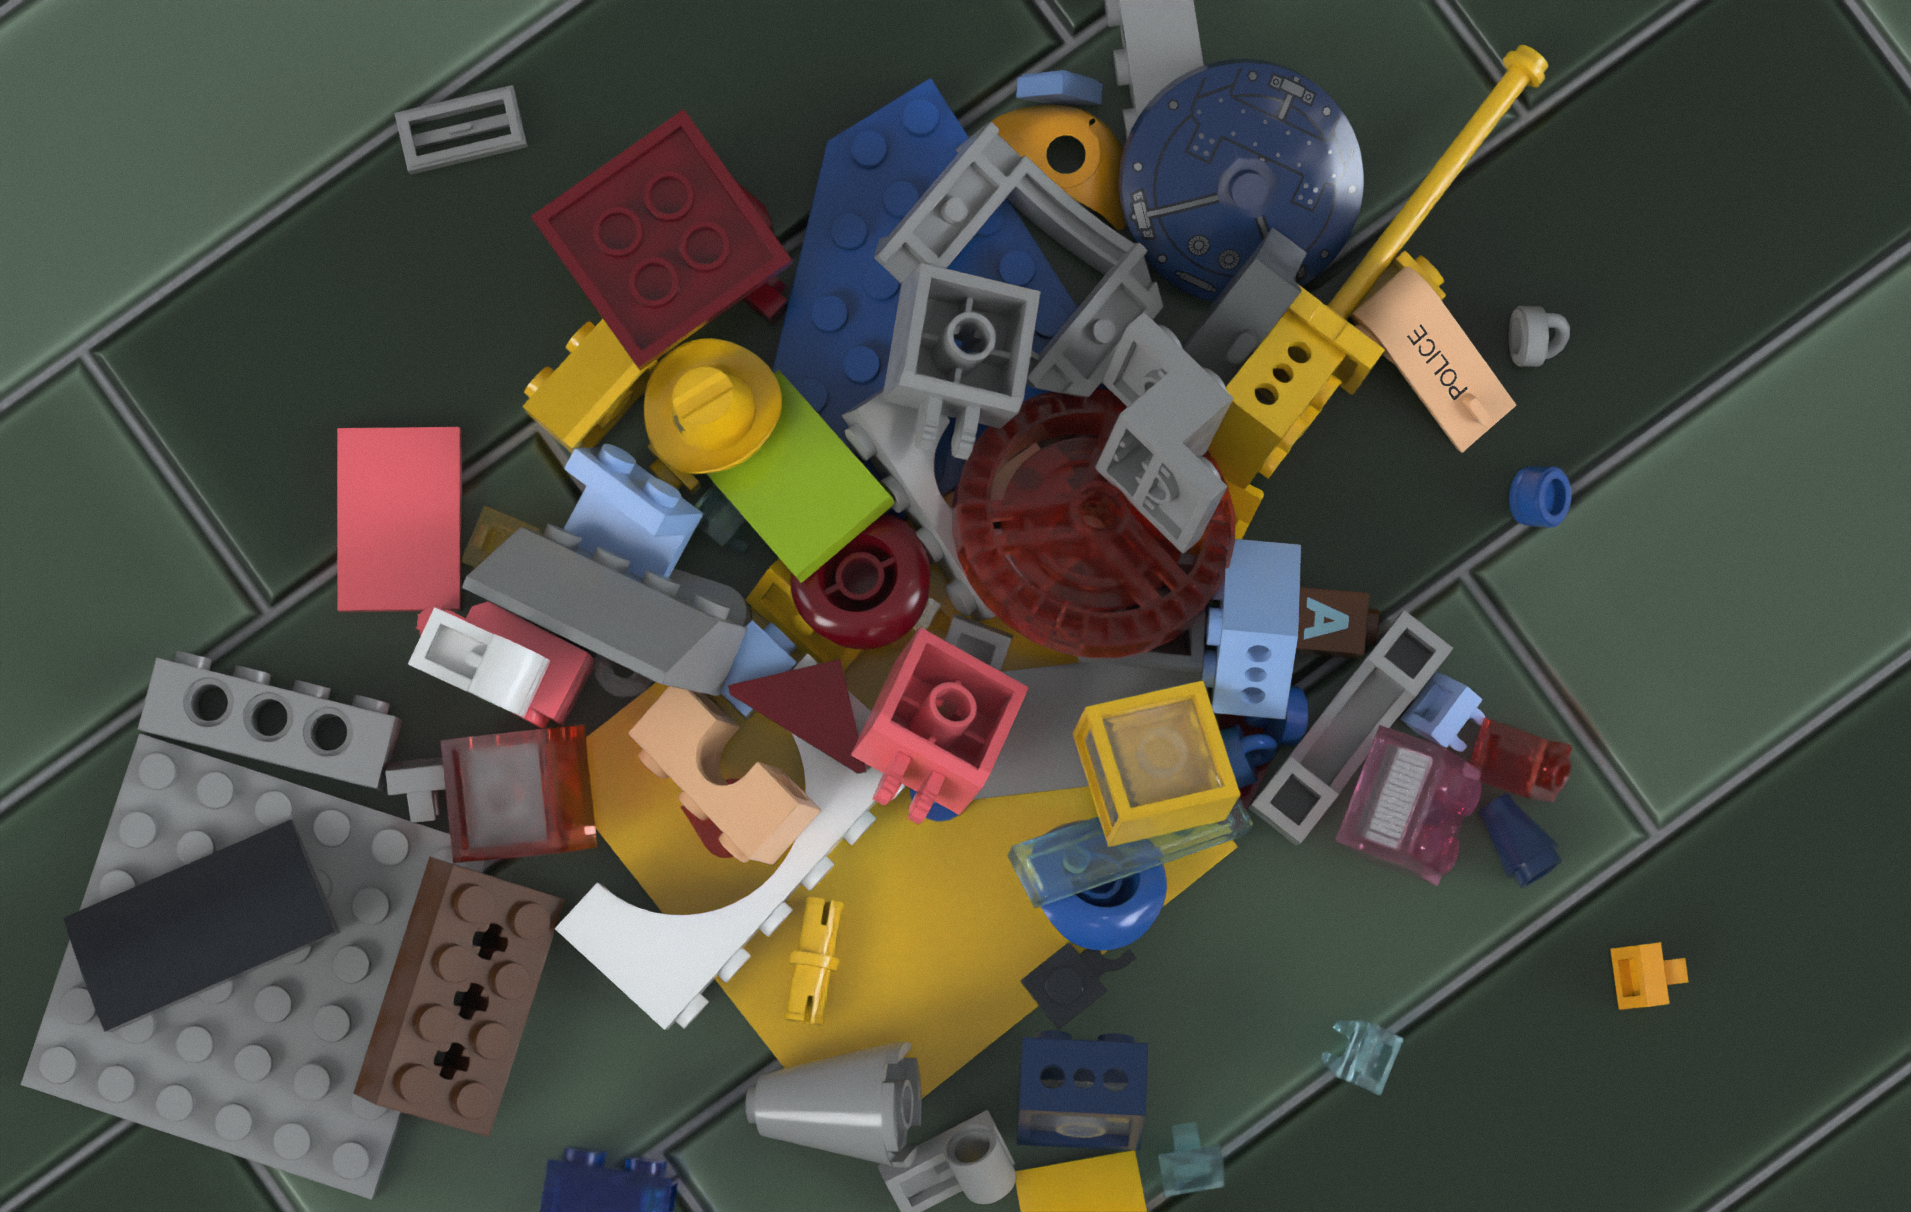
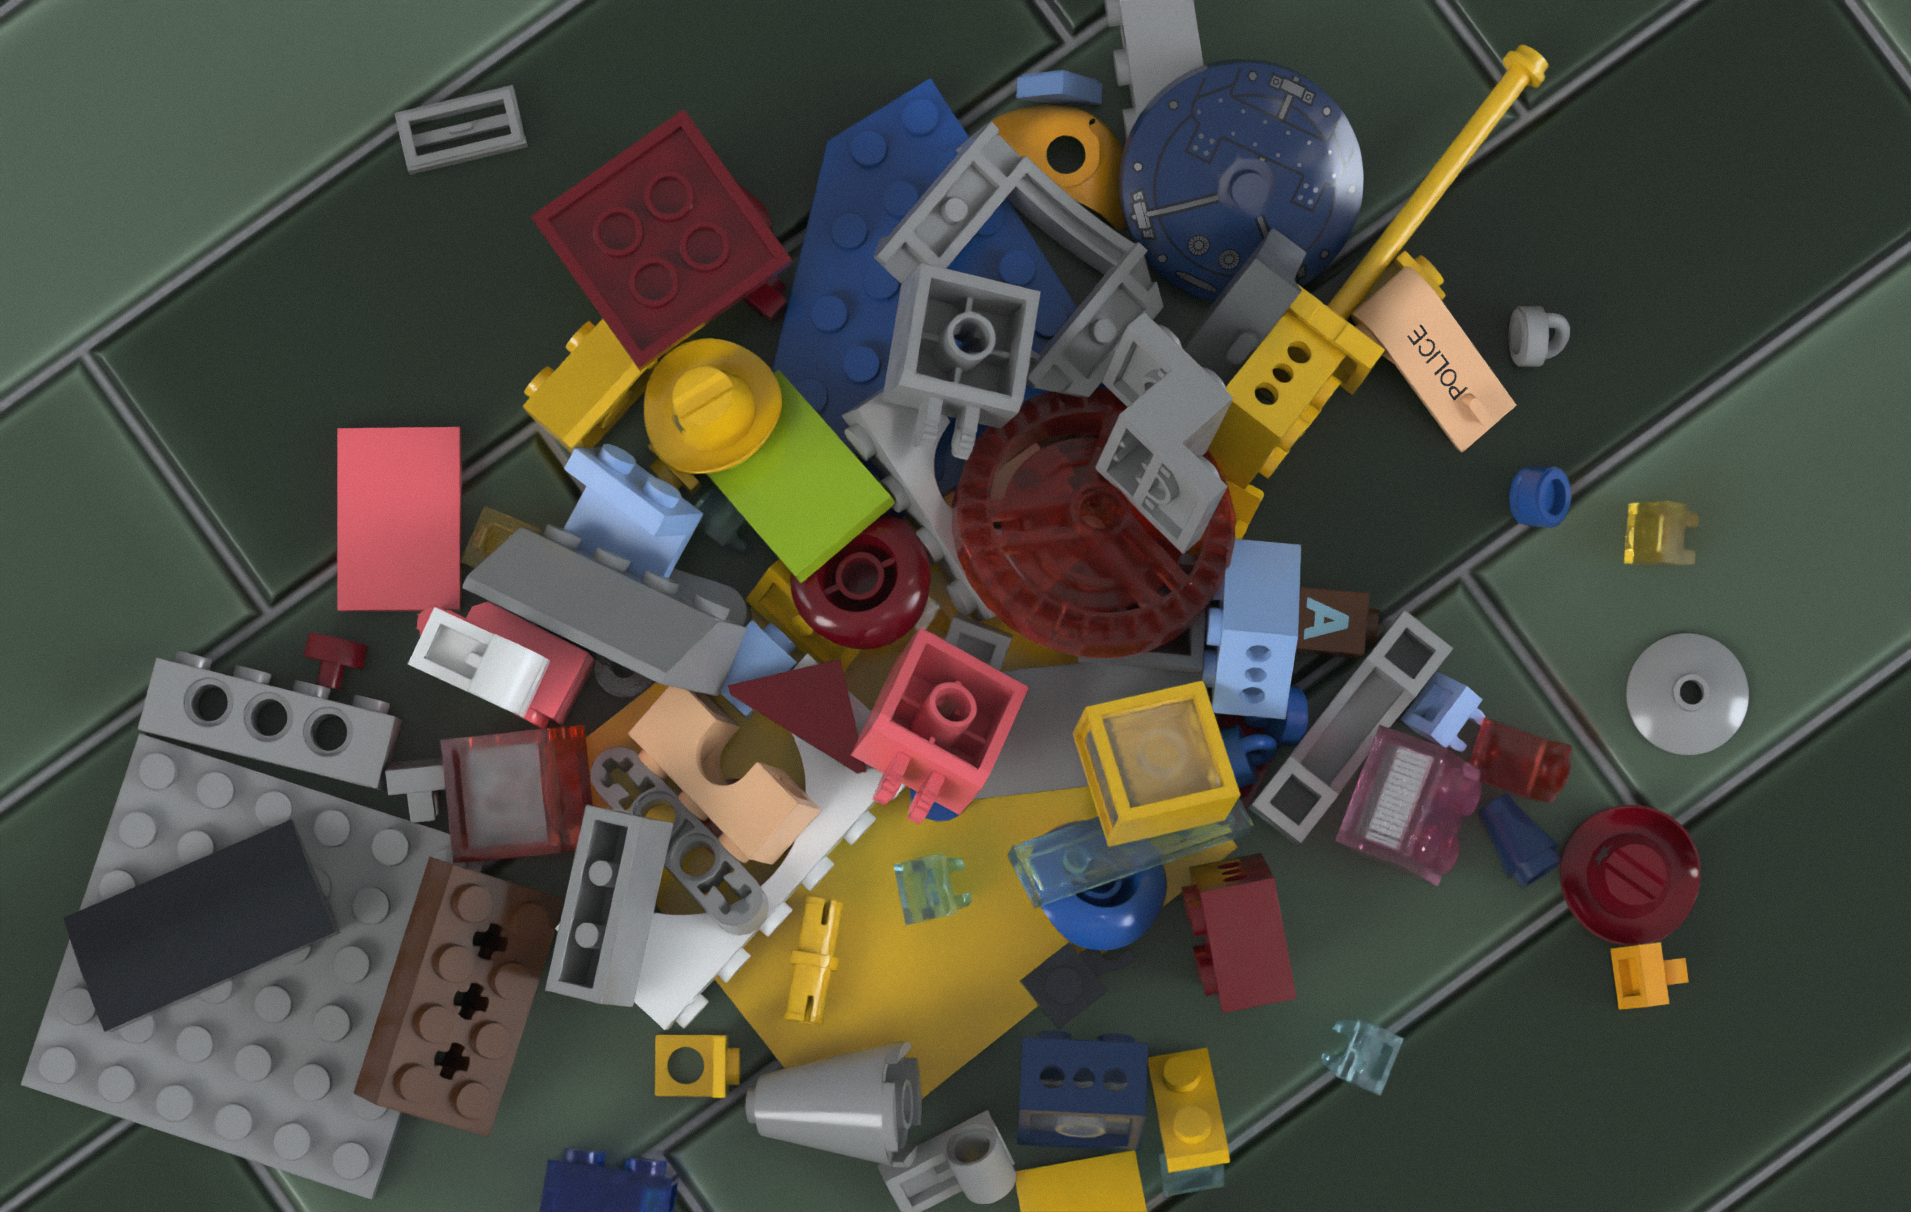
none -> dark red tile [303,633,369,690]
none -> light grey brick [545,805,673,1007]
none -> light grey beam [590,746,769,936]
none -> yellow bracket [655,1035,741,1098]
none -> clear light blue tile [894,853,972,925]
none -> yellow plate [1148,1047,1230,1173]
none -> dark red piece [1181,853,1297,1013]
none -> dark red hat [1559,805,1701,946]
none -> clear yellow tile [1624,501,1699,567]
none -> light grey dish [1626,633,1749,755]

